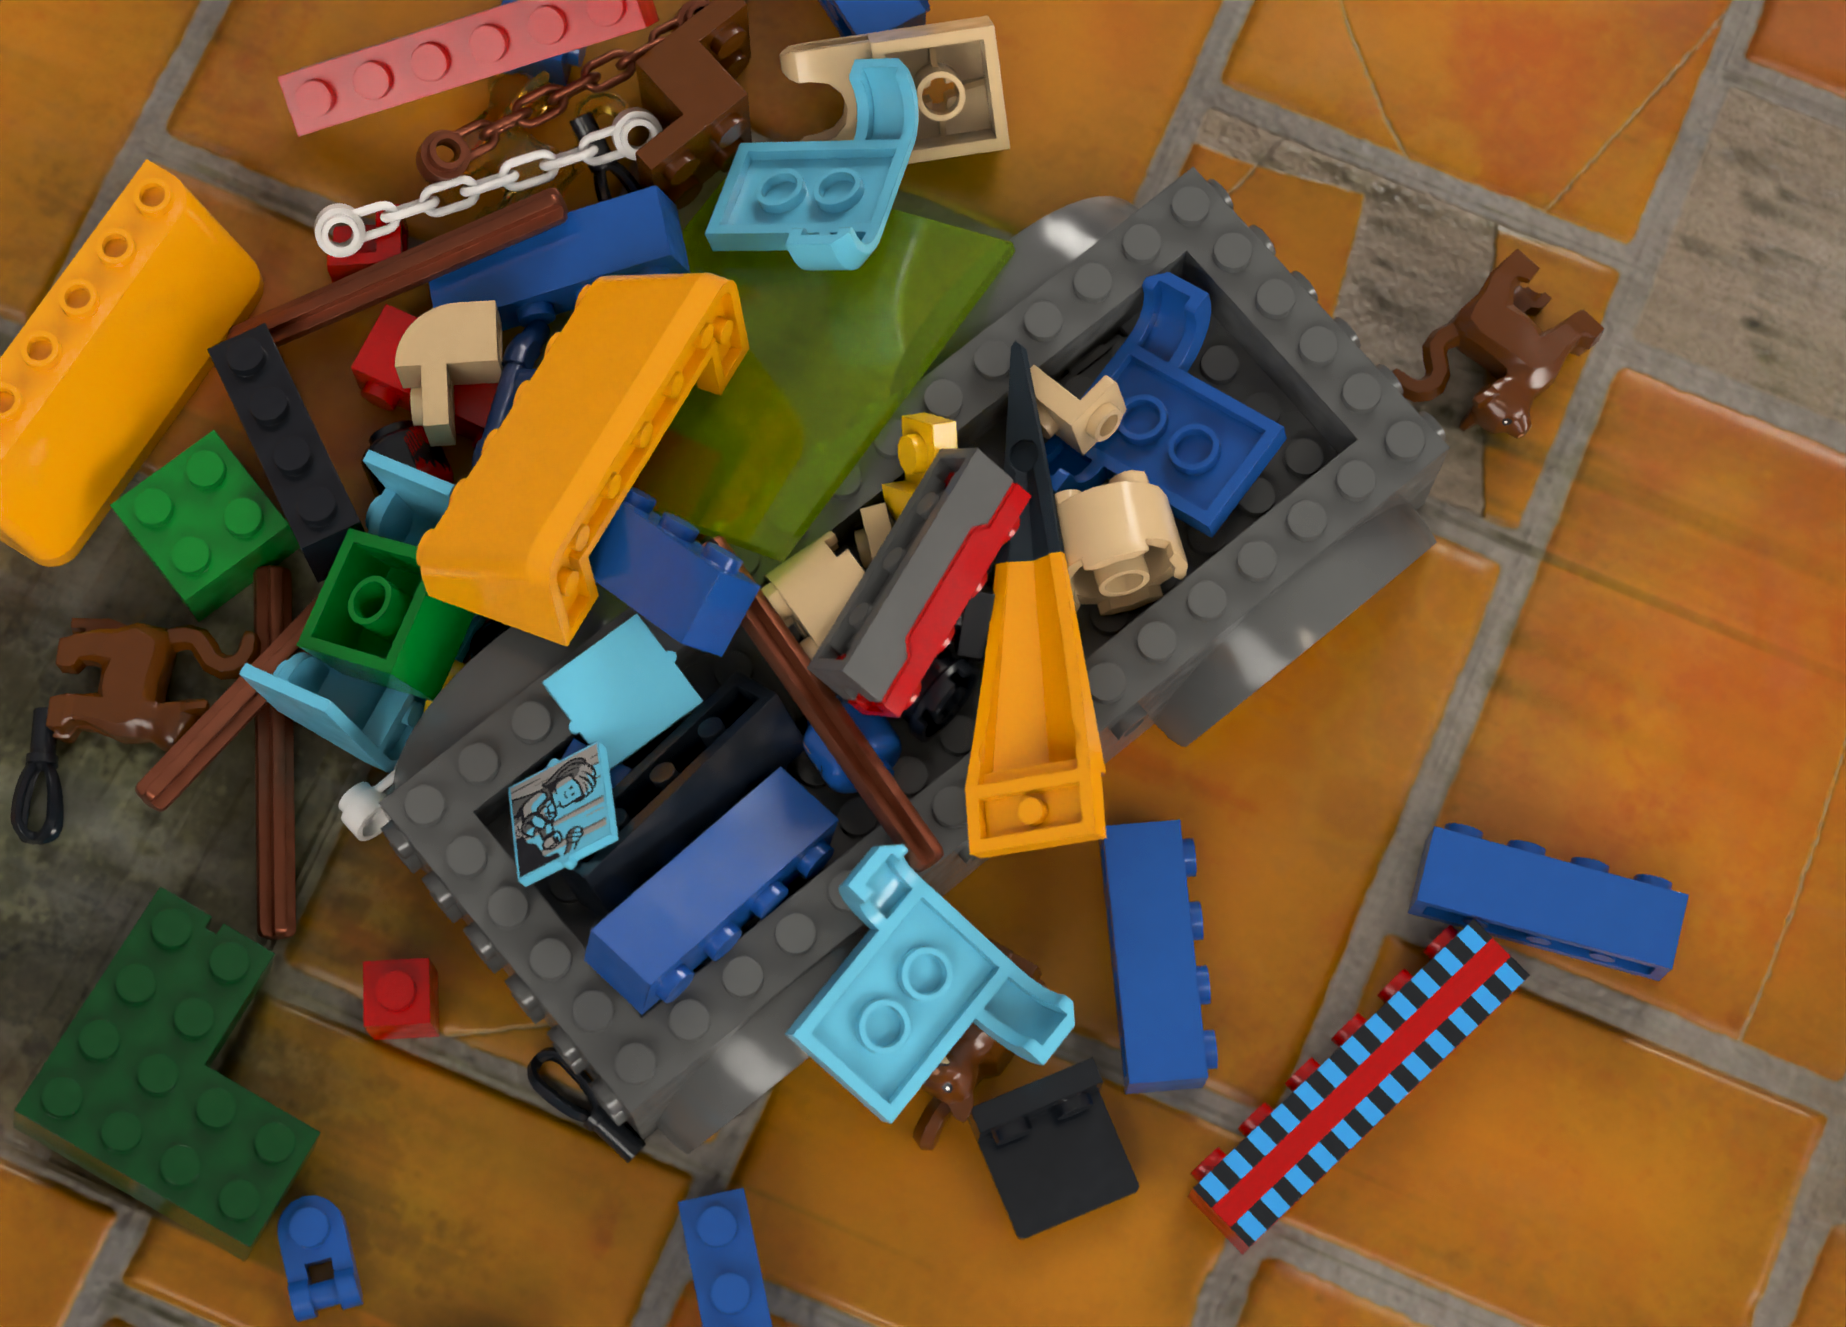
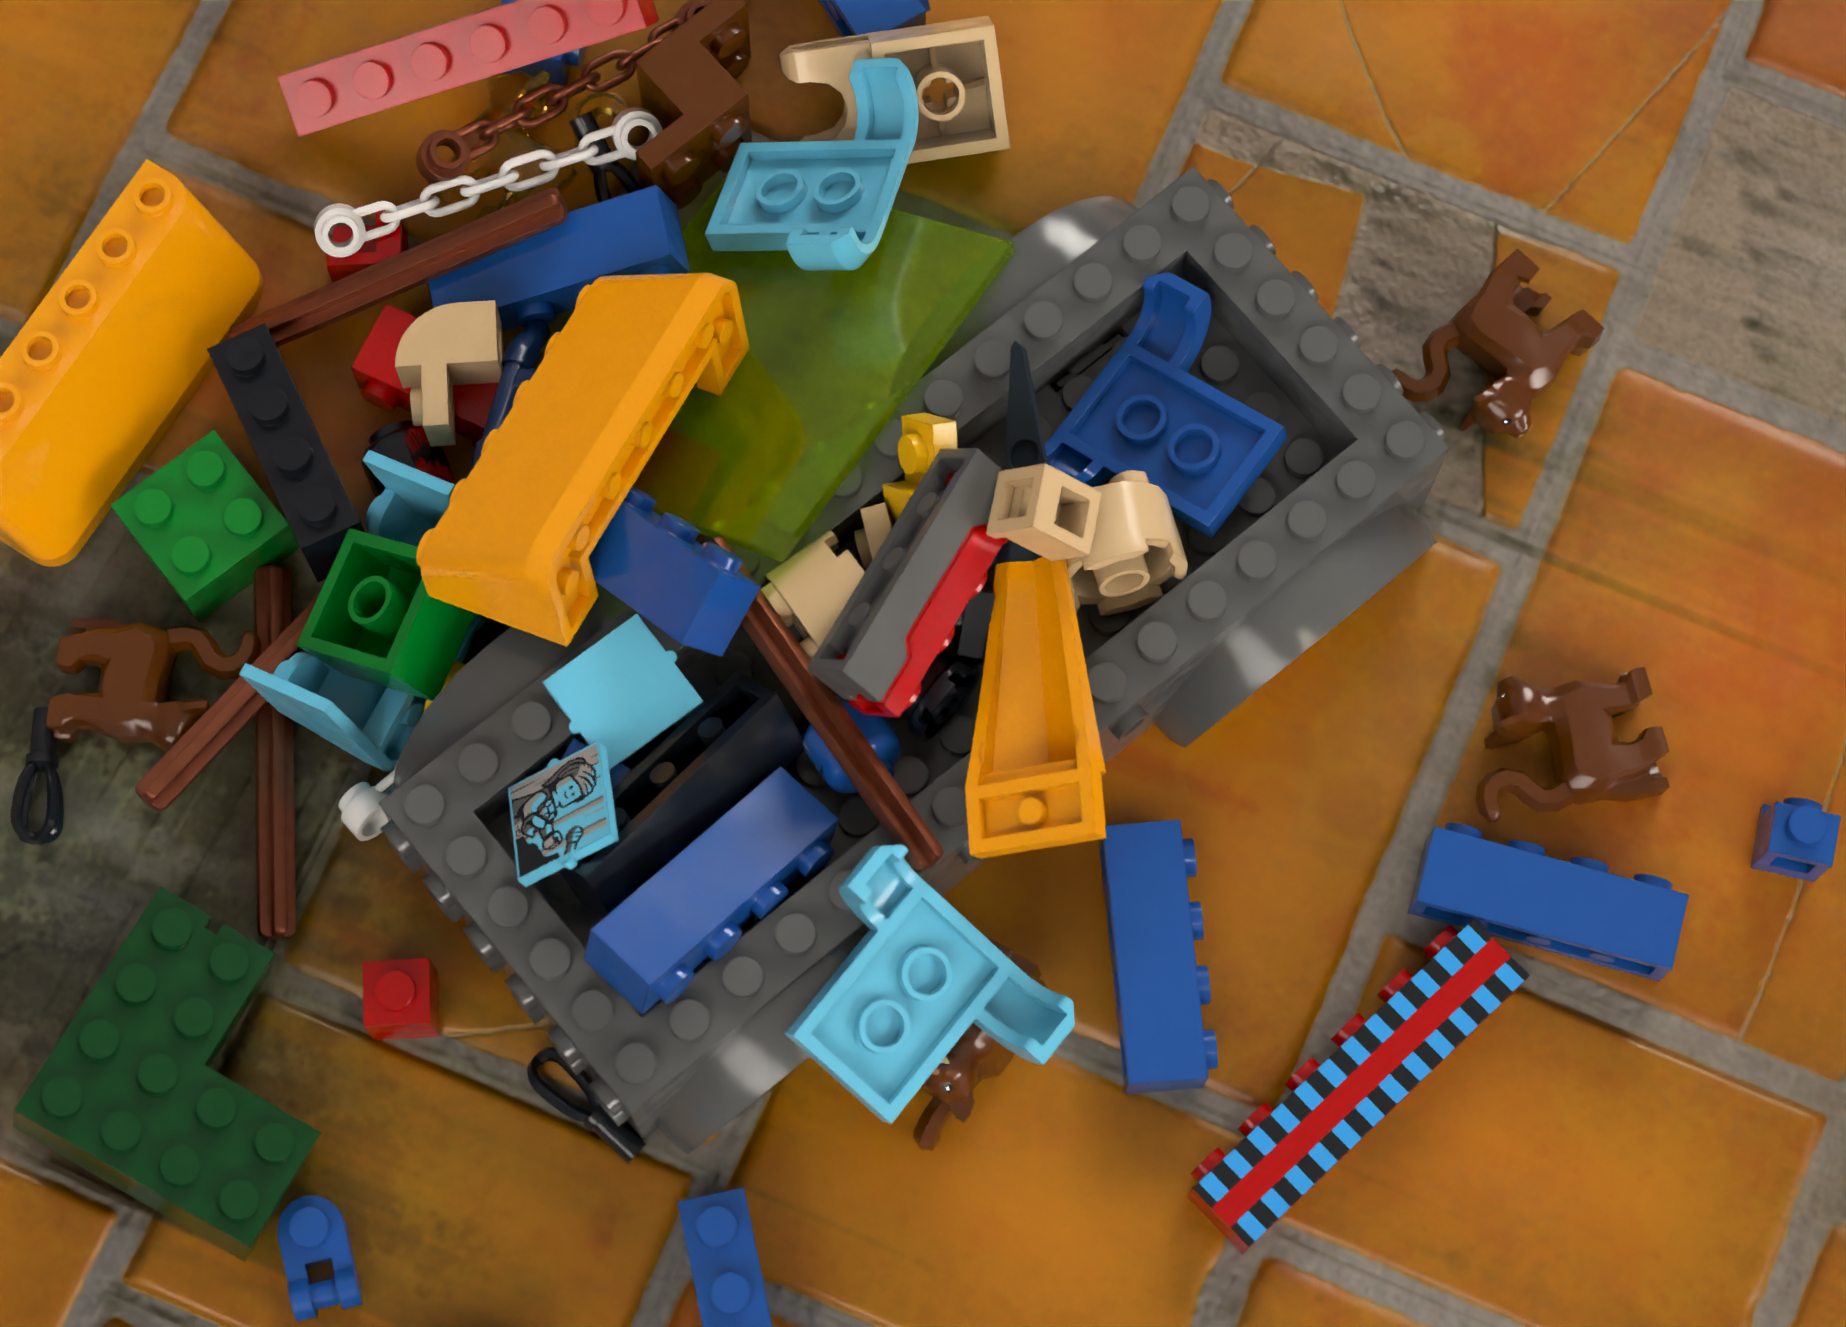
black bracket [968,1057,1139,1240] -> none
tan bracket [1030,365,1127,456] -> none
none -> tan brick [986,463,1102,561]
none -> reddish brown animal [1475,667,1670,822]
none -> blue brick [1750,798,1841,882]

